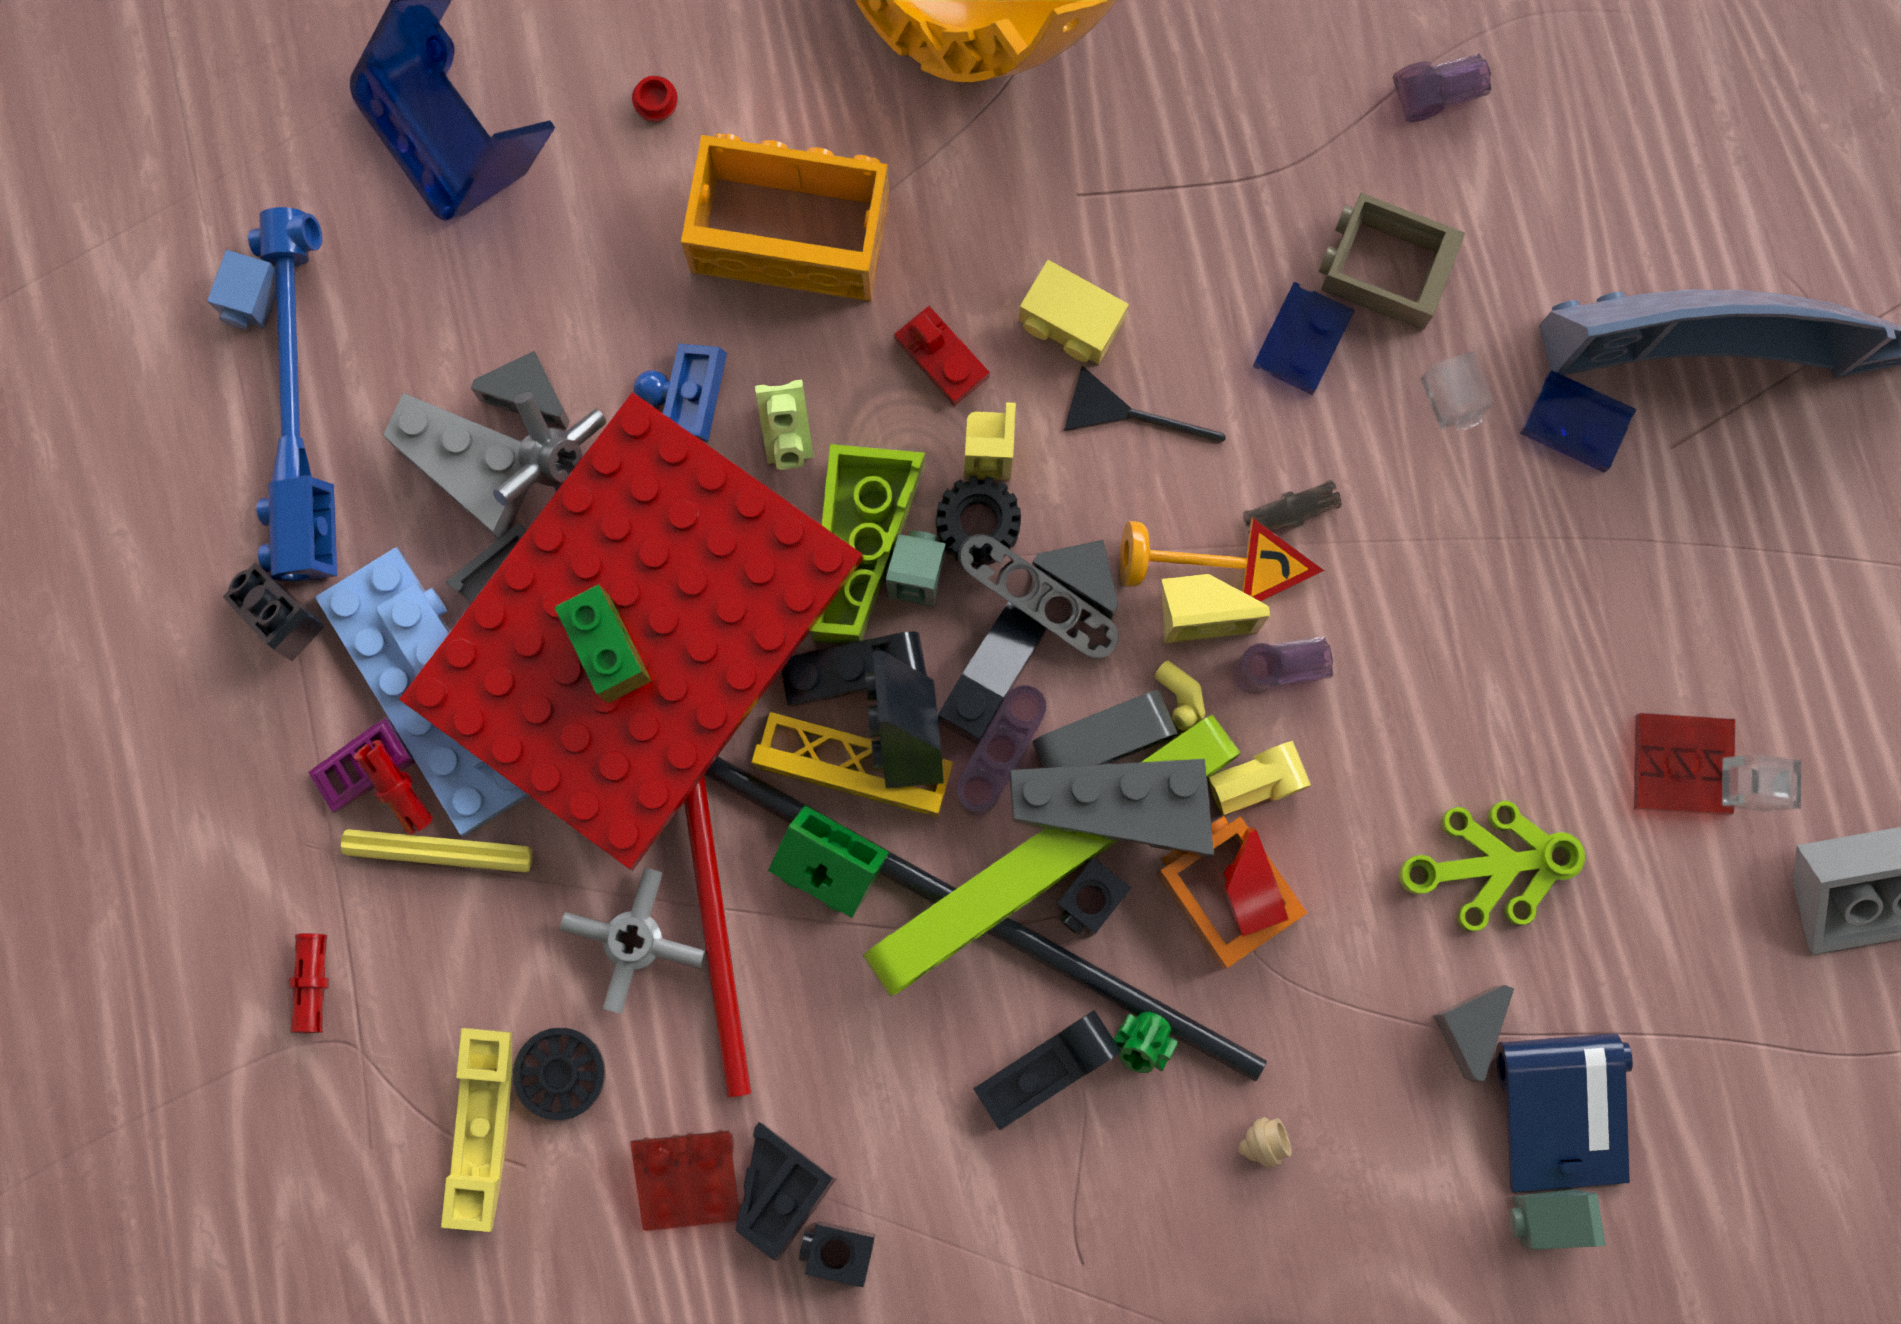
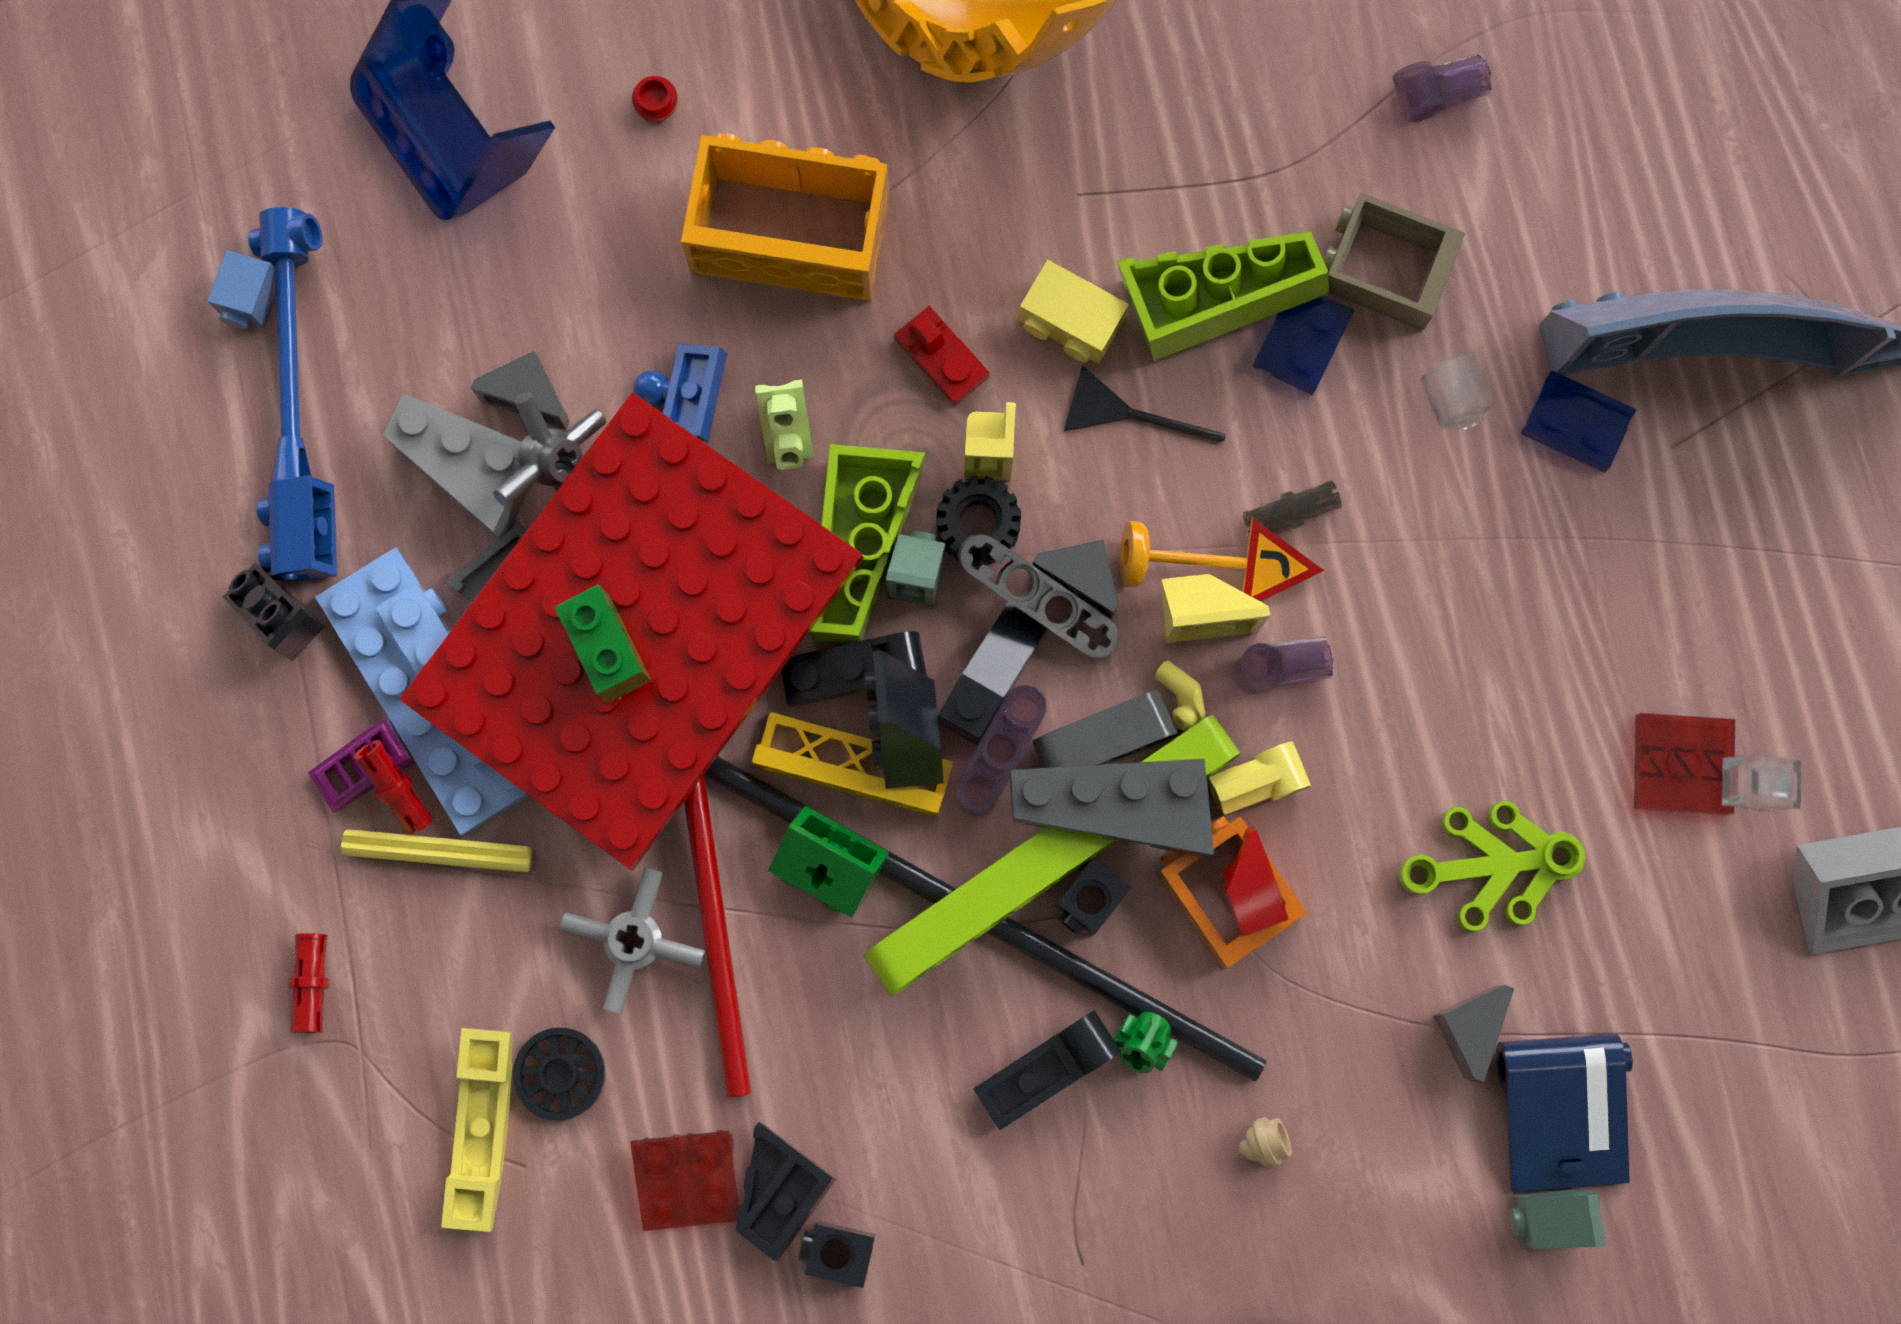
none -> lime wedge [1117,231,1329,361]

